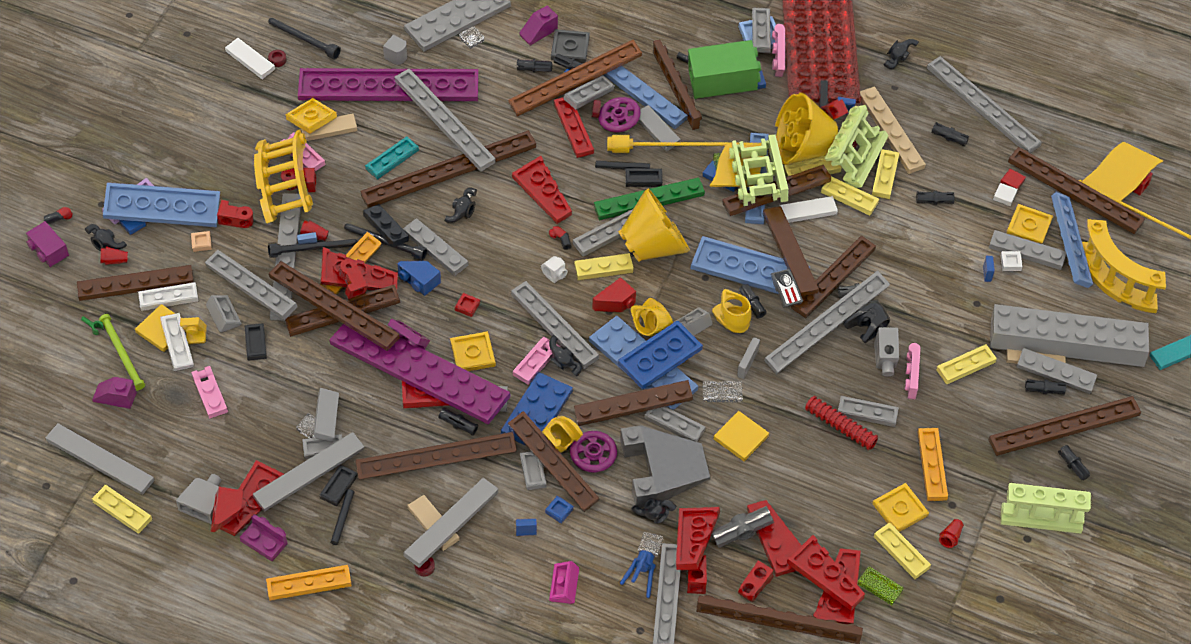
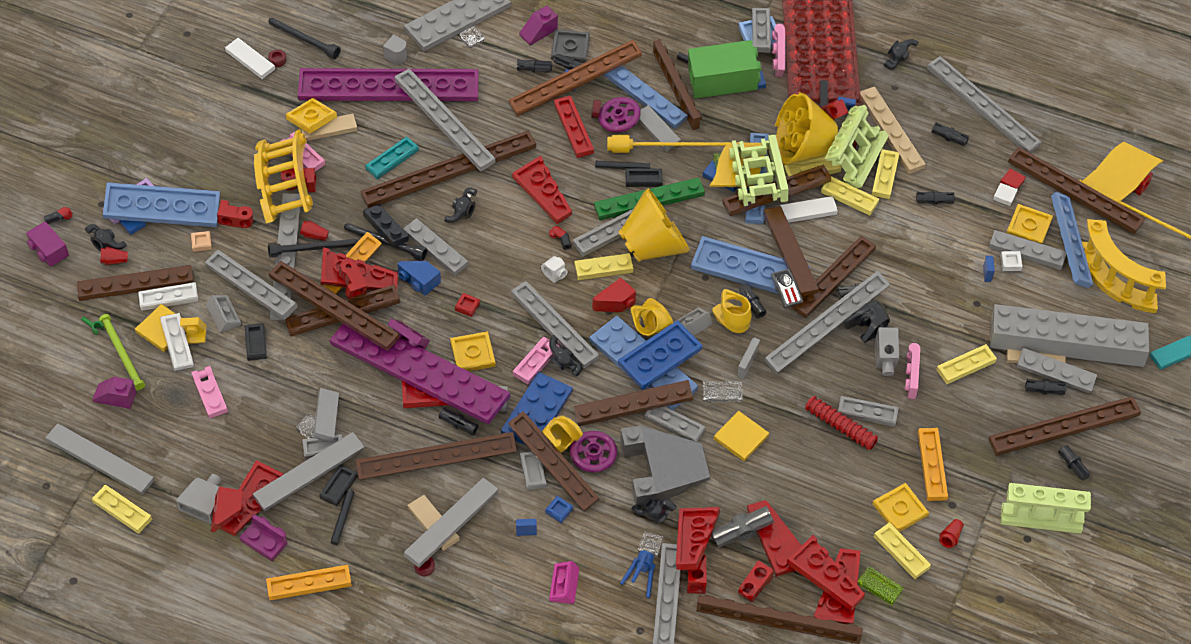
medium blue tile [297,232,317,244] -> none
light grey tile [564,75,615,110] -> none

